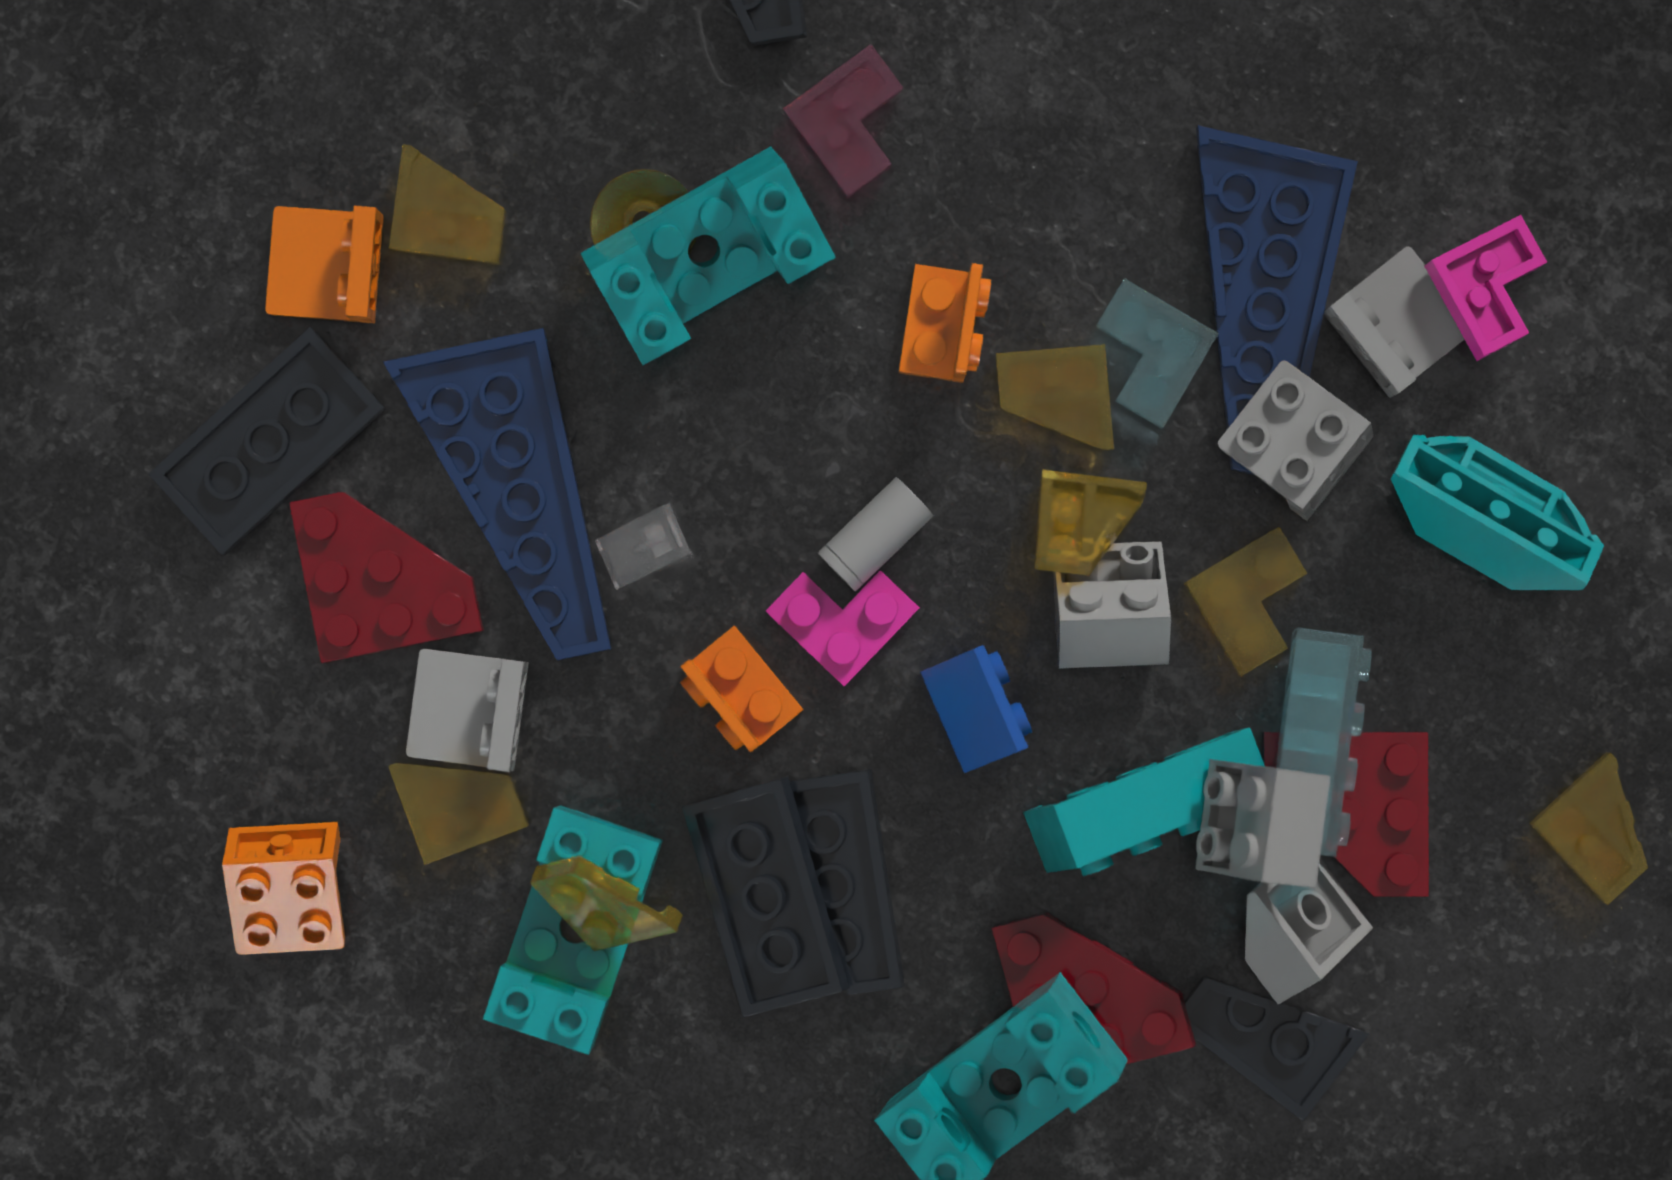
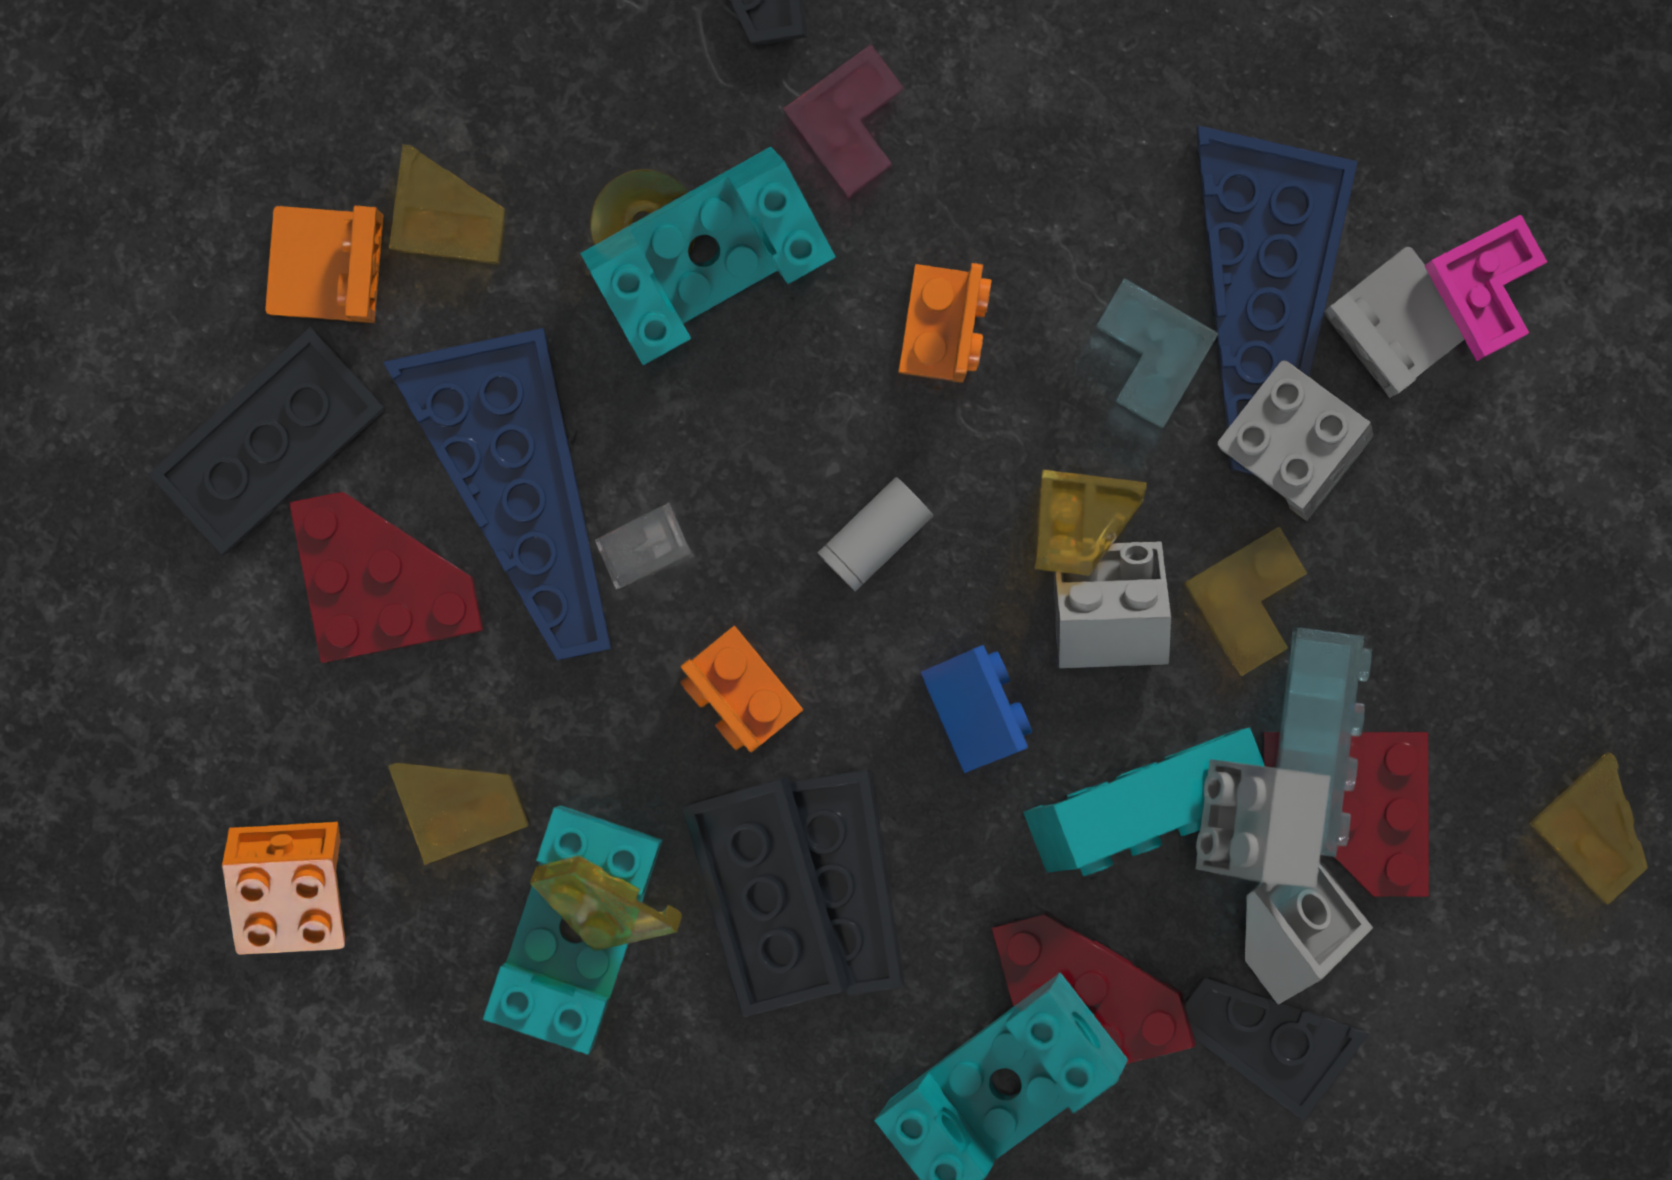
light grey bracket [406,649,529,772] -> none
dark pink plate [766,570,920,686] -> none
clear yellow wing [995,344,1114,451] -> none
teal wedge [1390,435,1604,590] -> none

